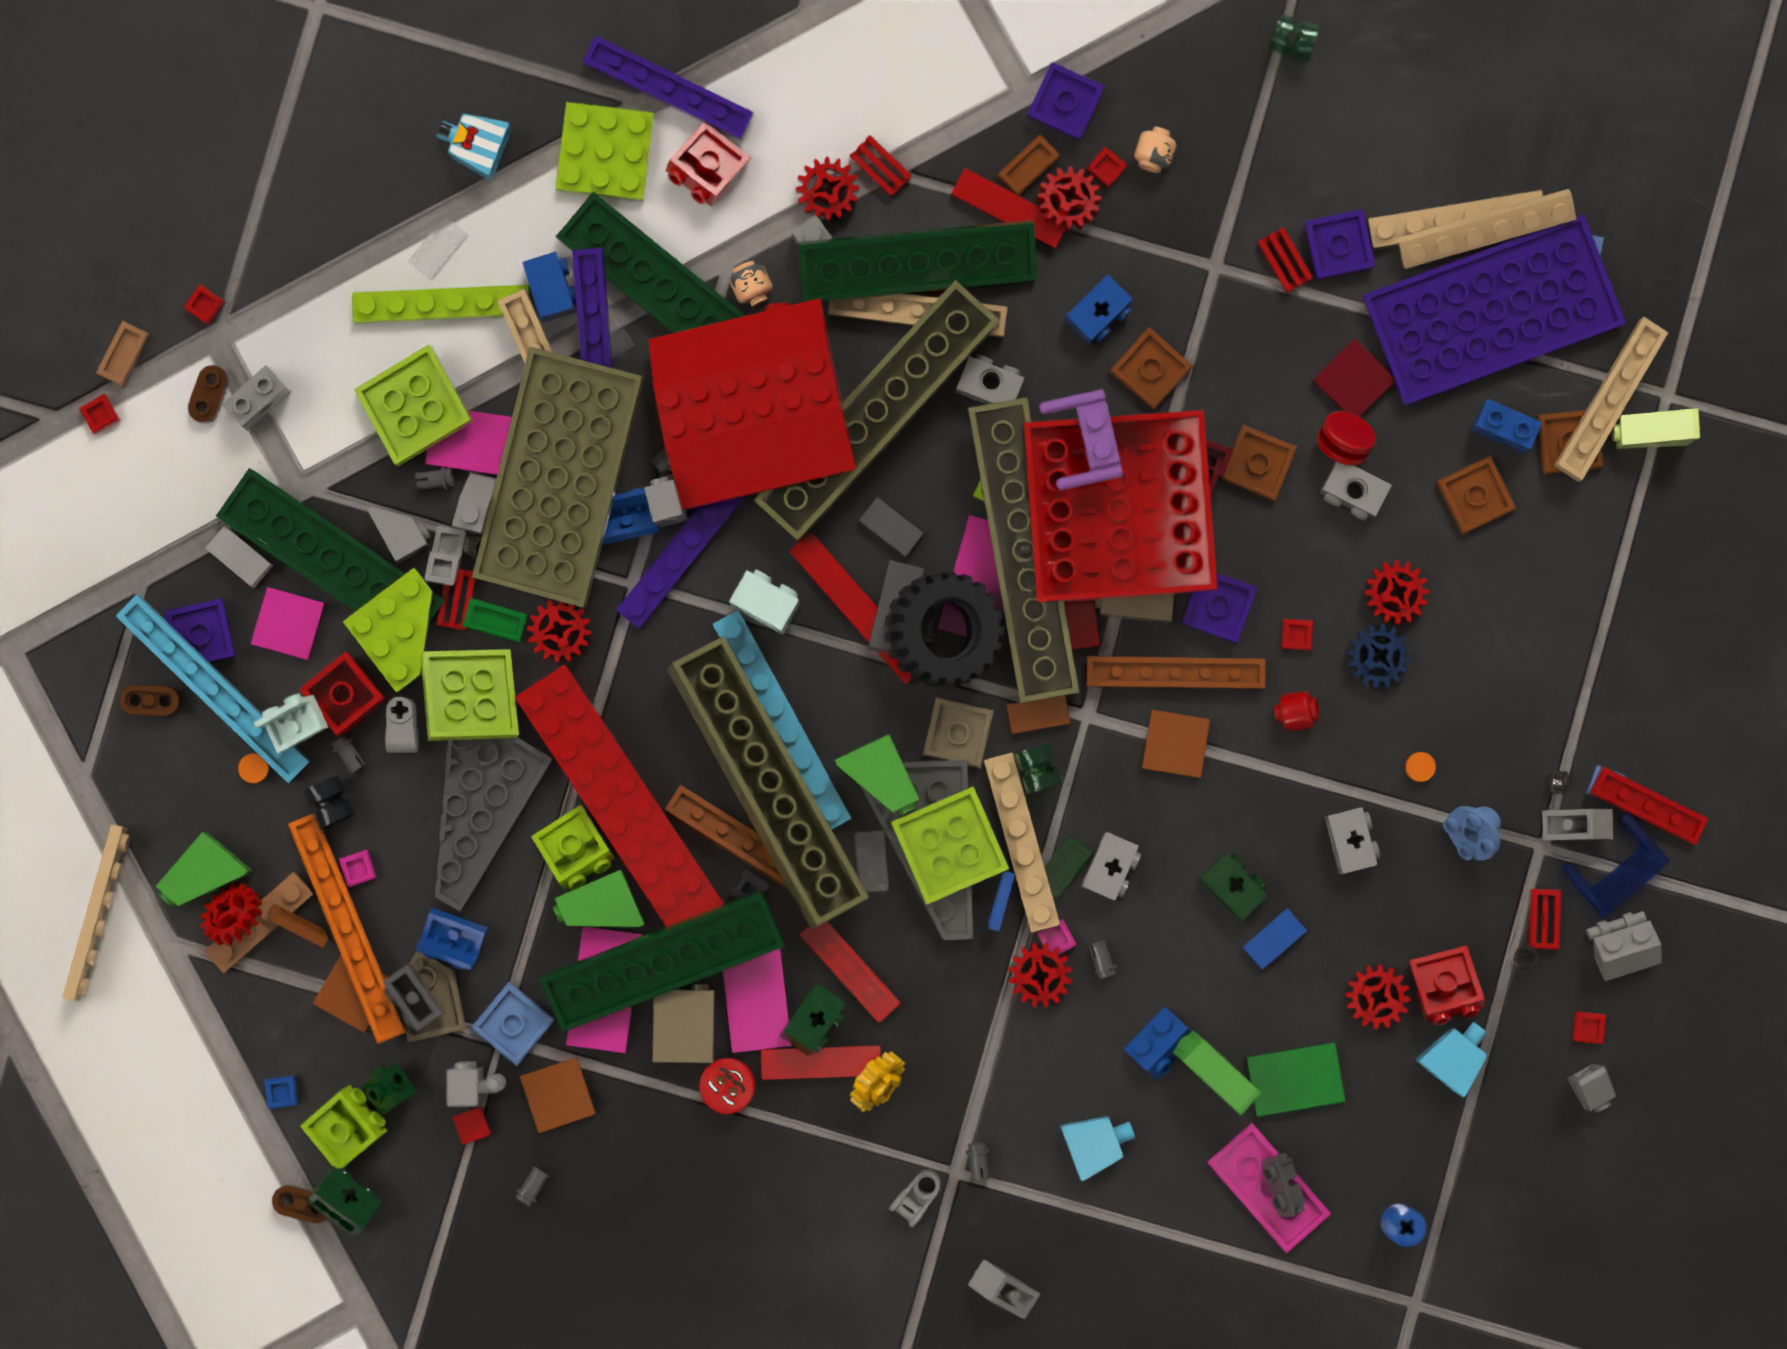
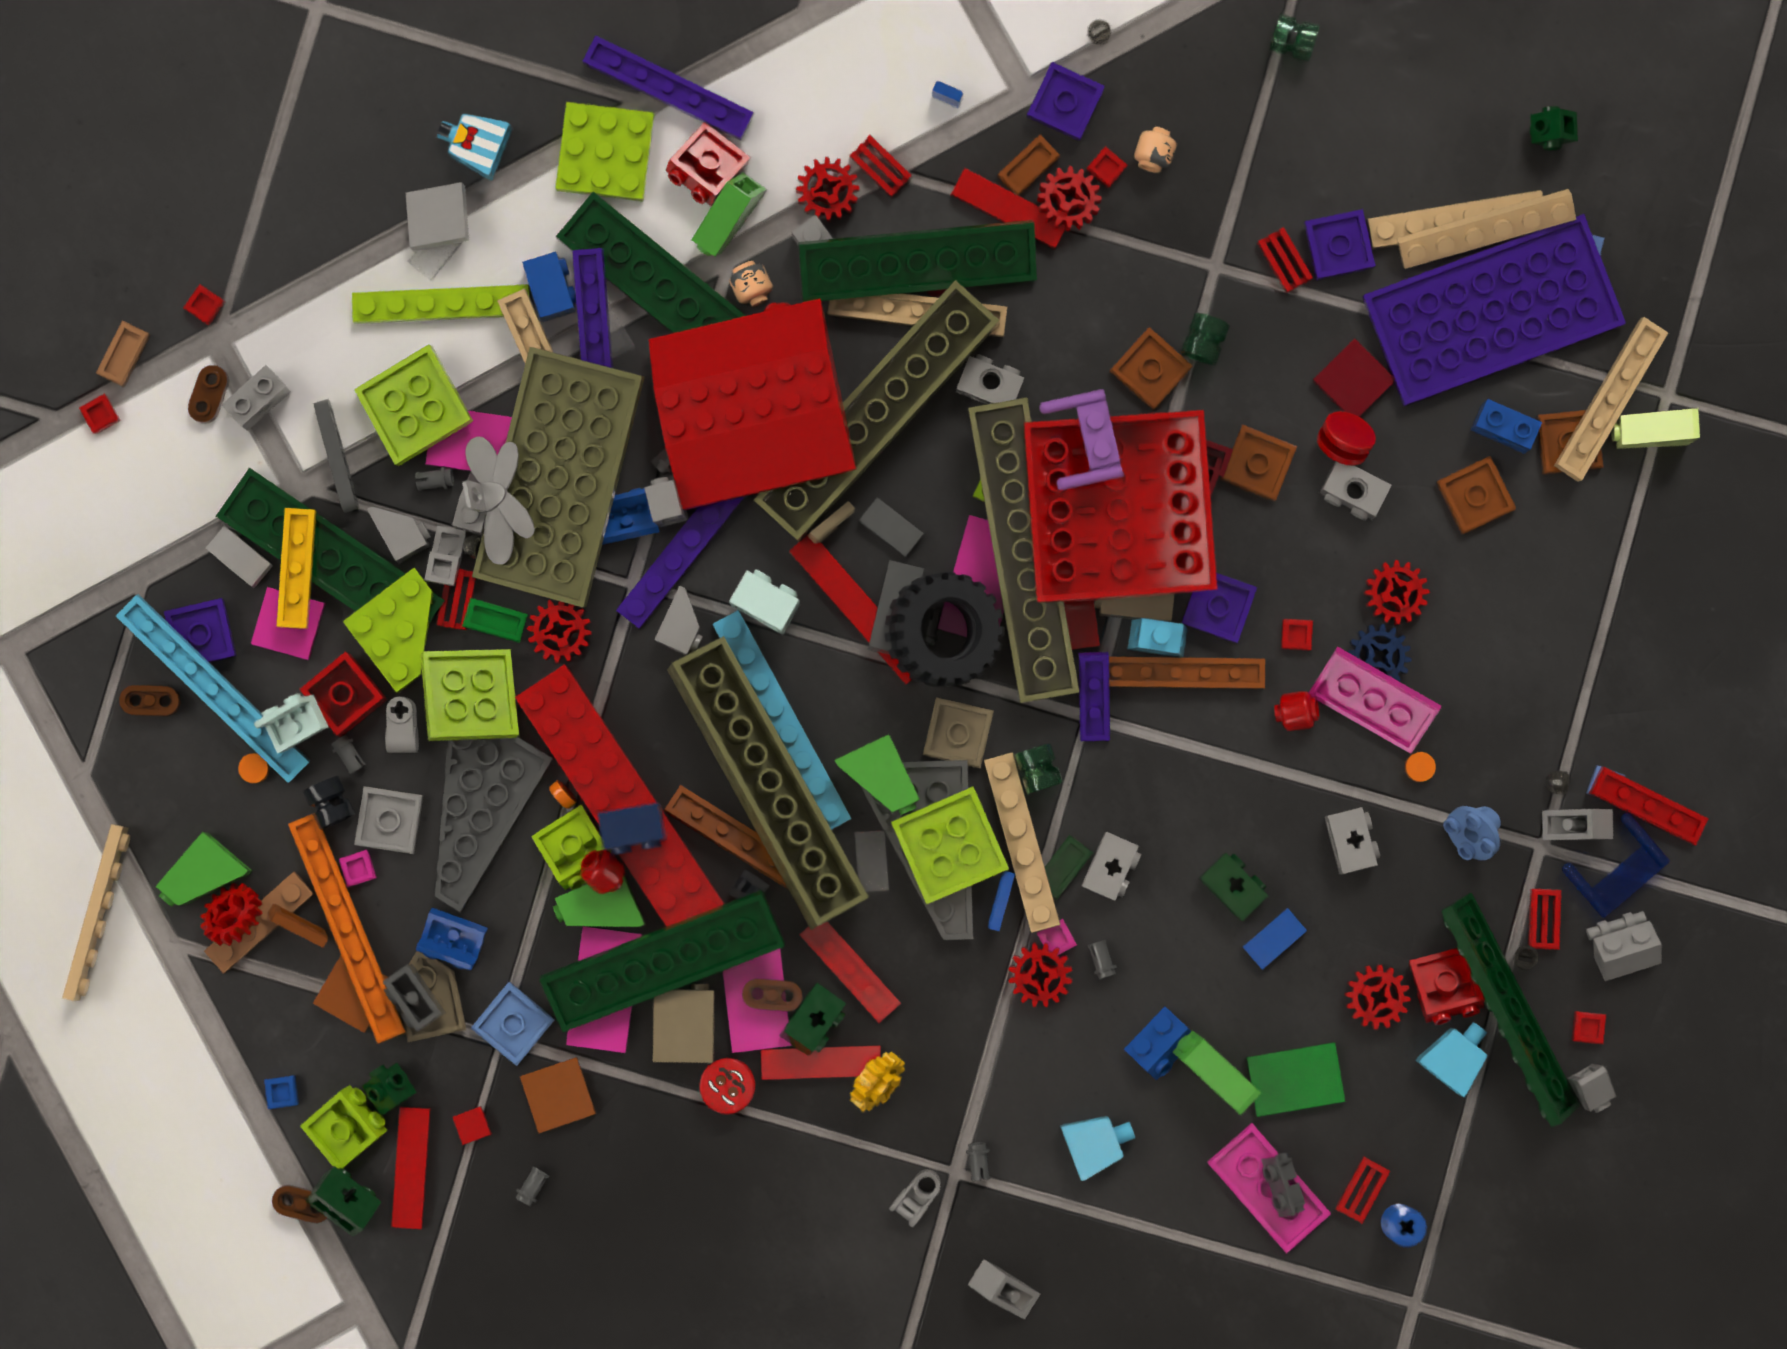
light grey brick [447,1061,506,1106] -> none
dark orange tile [1006,695,1070,734] -> none
blue brick [1065,274,1133,345] -> none
dark orange tile [1141,710,1210,778] -> none
none -> yellow plate [276,508,316,629]
none -> dark grey beam [314,399,359,513]
none -> light grey tile [354,786,424,854]
none -> red tile [391,1107,431,1229]
none -> light grey tile [406,182,469,251]
none -> light grey piece [462,437,535,564]
none -> orange tile [549,780,577,809]
none -> red head [580,850,625,894]
none -> dark blue brick [598,803,667,855]
none -> light grey slope [654,586,703,655]
none -> bright green slope [691,173,767,257]
none -> reddish brown plate [742,979,802,1011]
none -> dark tan tile [808,501,855,544]
none -> blue tile [932,81,963,108]
none -> dark purple tile [1078,652,1110,742]
none -> clear smoke hinge [1087,19,1111,45]
none -> medium azure torso [1127,618,1188,658]
none -> clear green wheel [1180,313,1230,365]
none -> dark pink tile [1309,647,1441,754]
none -> red tile [1335,1156,1390,1224]
none -> dark green plate [1442,892,1580,1127]
none -> dark green brick [1529,106,1578,151]

